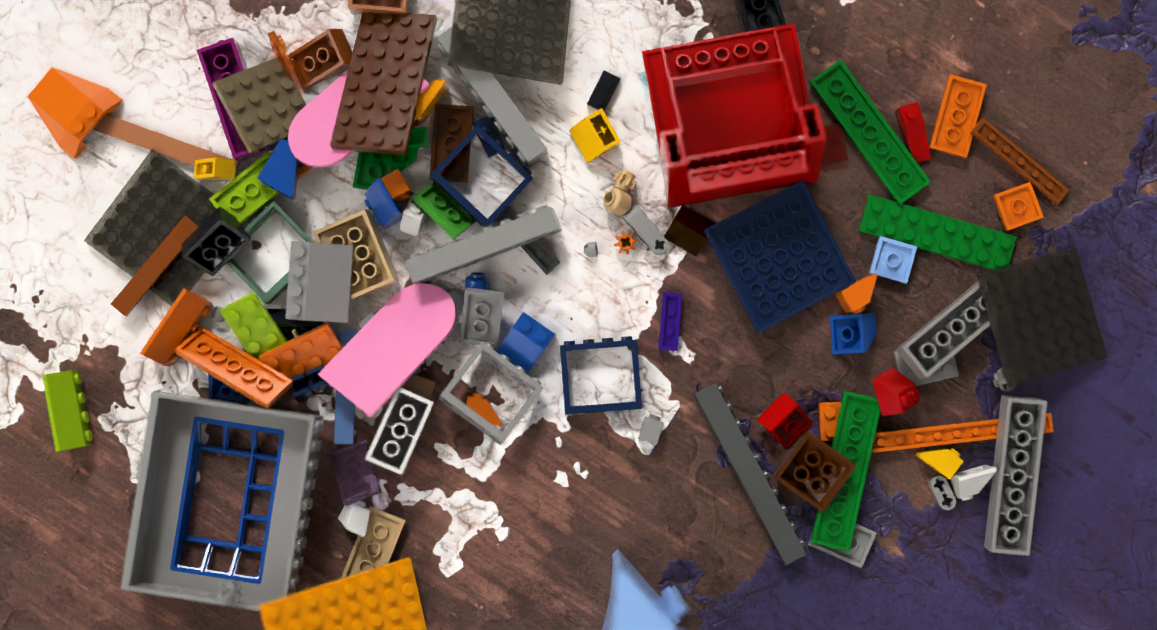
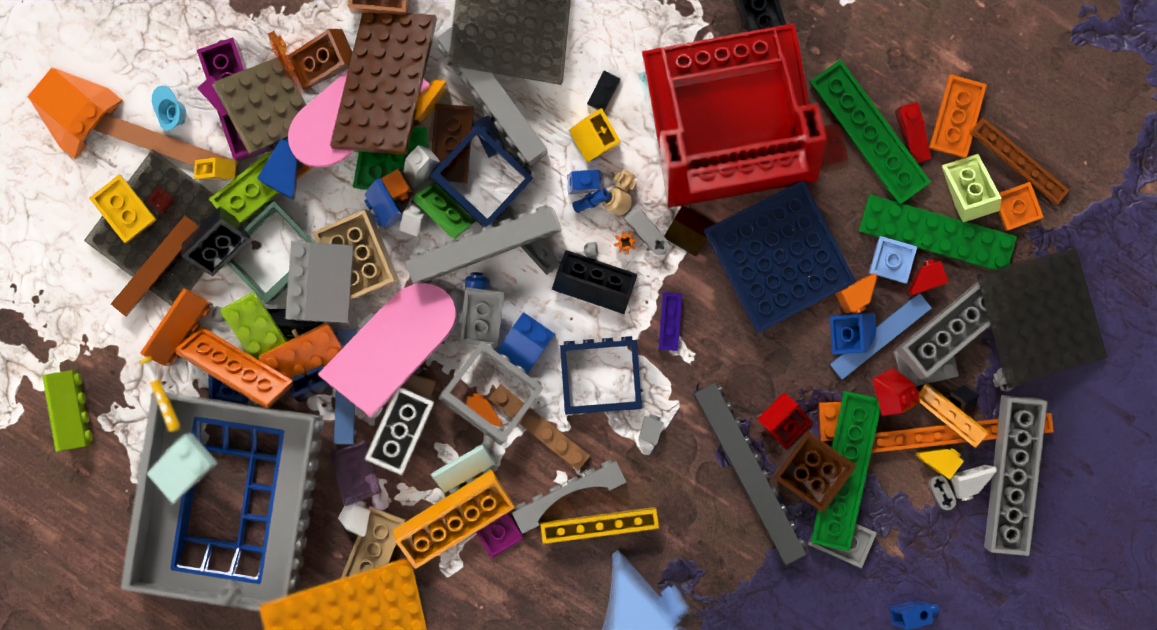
none -> yellow plate [89,174,157,244]
none -> yellow piece [140,356,180,432]
none -> clear red tile [146,186,174,213]
none -> light aqua slope [147,434,218,503]
none -> medium azure piece [151,85,186,130]
none -> magenta tile [197,75,228,118]
none -> light orange brick [393,469,515,569]
none -> white slope [403,145,440,189]
none -> light aqua slope [431,443,496,494]
none -> magenta tile [476,512,524,558]
none -> medium nougat plate [489,384,590,471]
none -> light grey arch [512,459,626,534]
none -> yellow brick [540,507,659,544]
none -> black slope [552,250,638,314]
none -> blue torso [567,170,604,194]
none -> blue pin [572,188,610,213]
none -> medium blue tile [829,293,931,379]
none -> blue torso [889,601,940,630]
none -> red slope [907,259,948,296]
none -> light orange tile [919,383,989,448]
none -> yellowish green slope [942,154,1002,222]
none -> black panel [948,385,980,414]

